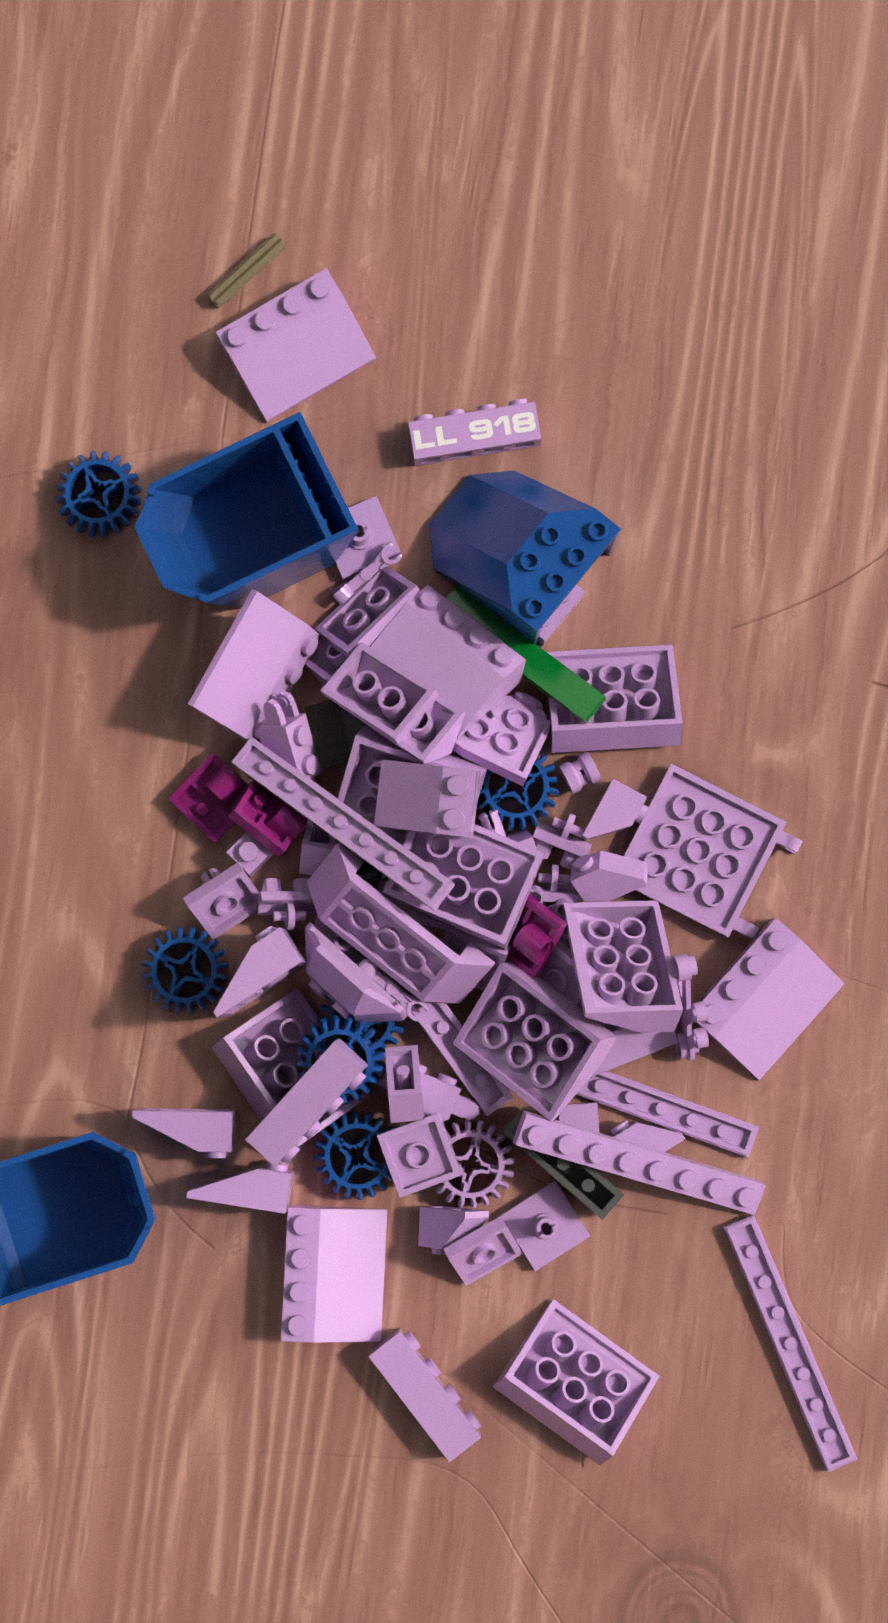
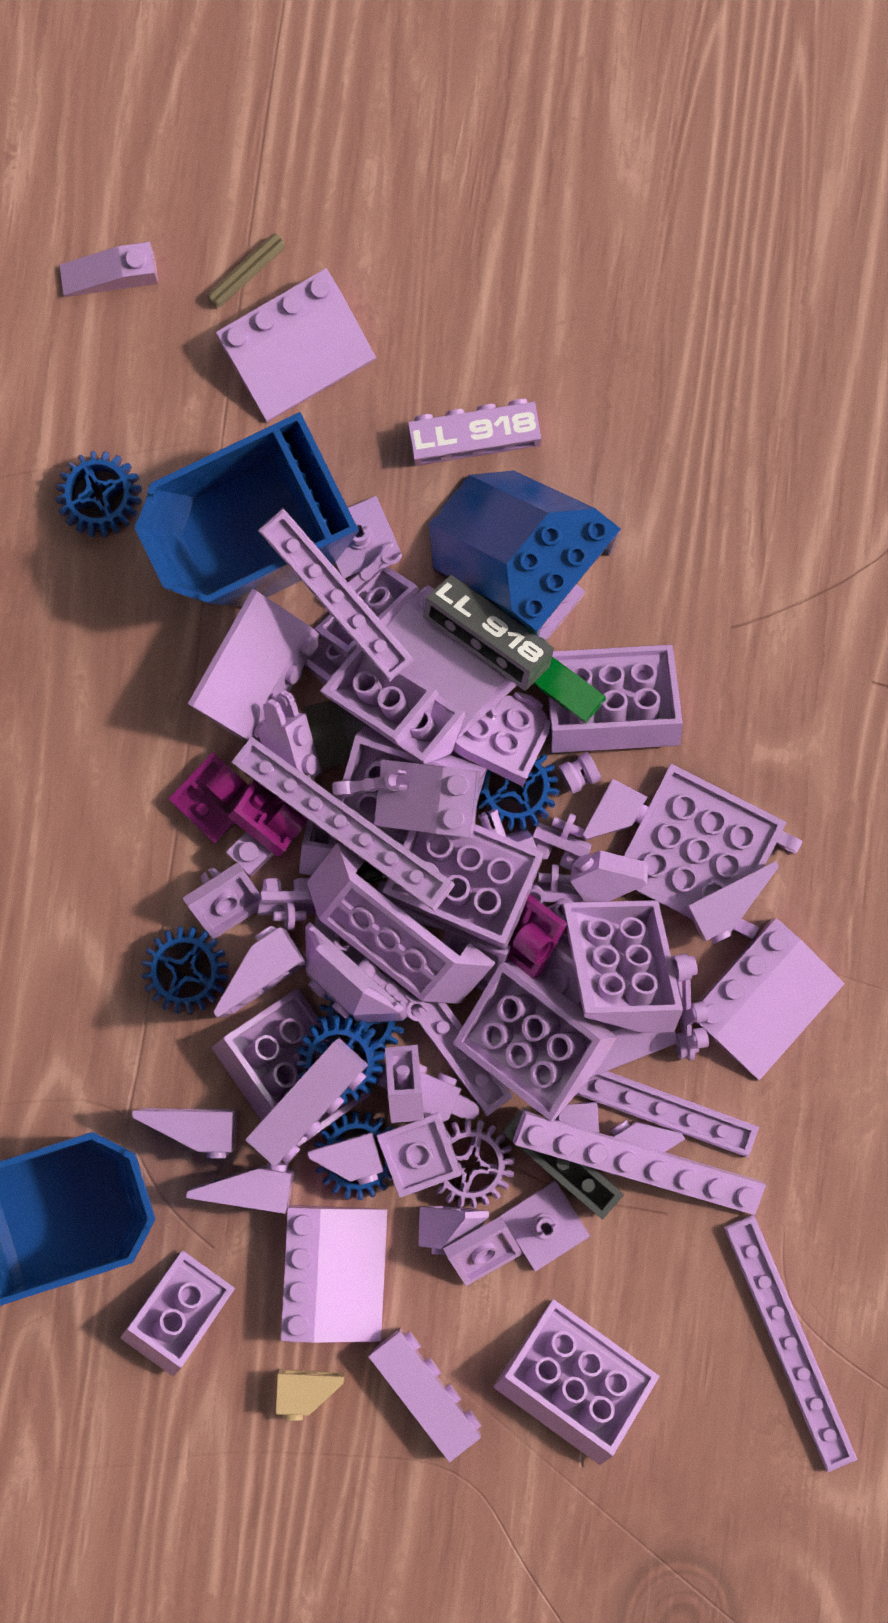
none -> lavender slope [60,242,159,297]
none -> lavender slope [120,1250,235,1376]
none -> lavender tile [258,508,414,681]
none -> tan slope [276,1369,345,1421]
none -> lavender slope [308,1132,383,1185]
none -> lavender piece [332,769,407,797]
none -> dark grey brick [423,575,554,691]
none -> lavender slope [686,861,779,944]

